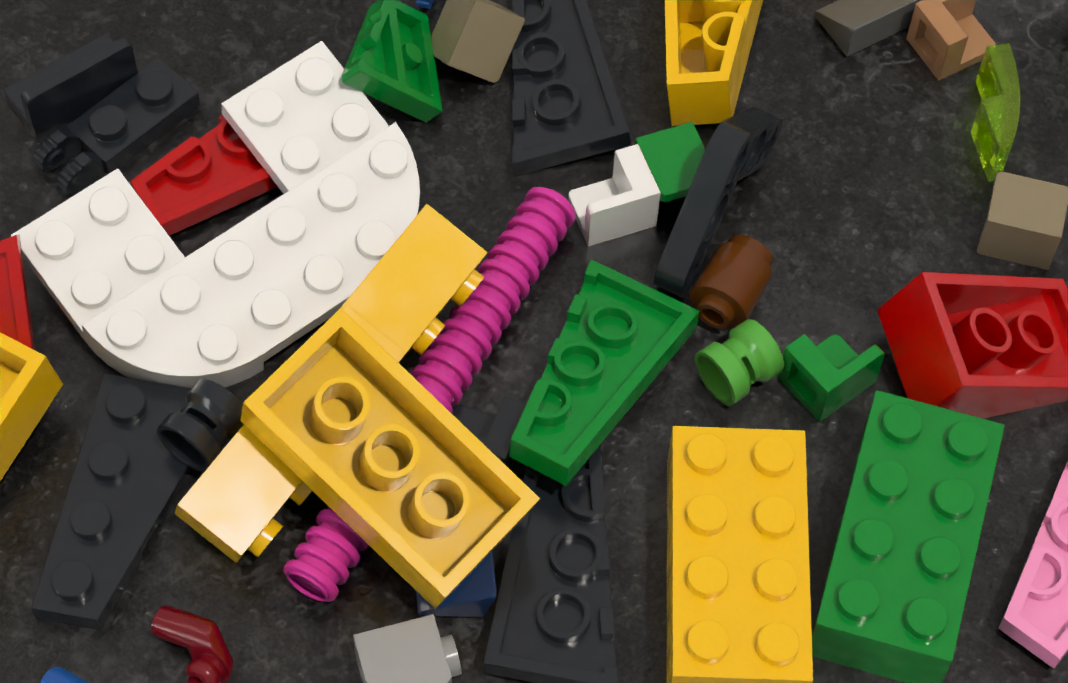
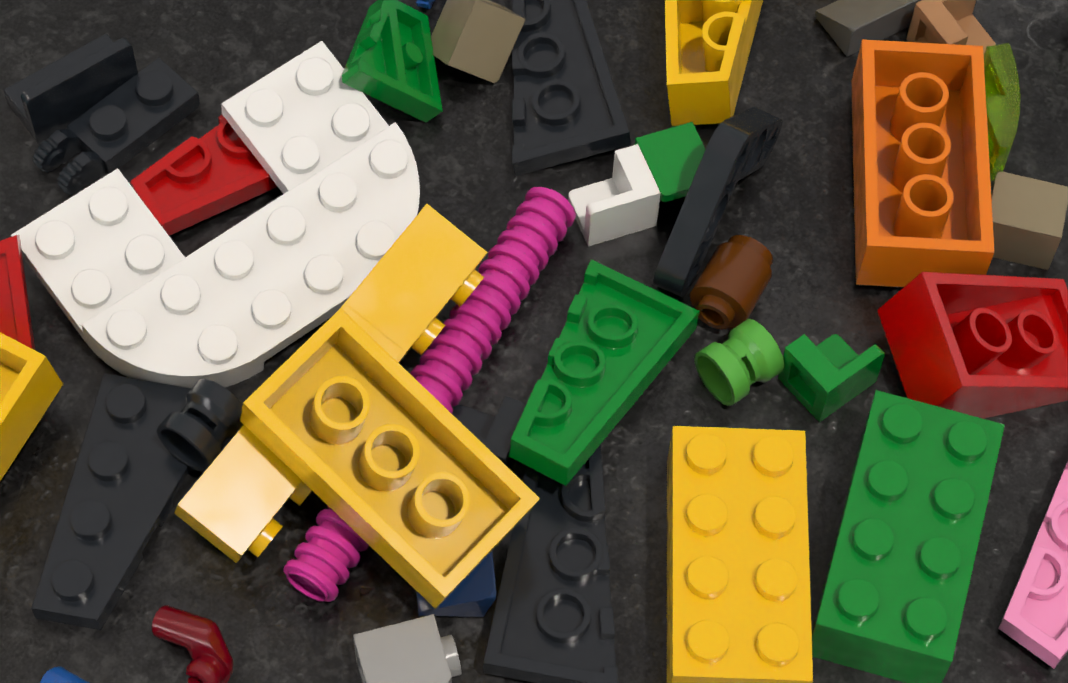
none -> orange brick [852,39,994,287]

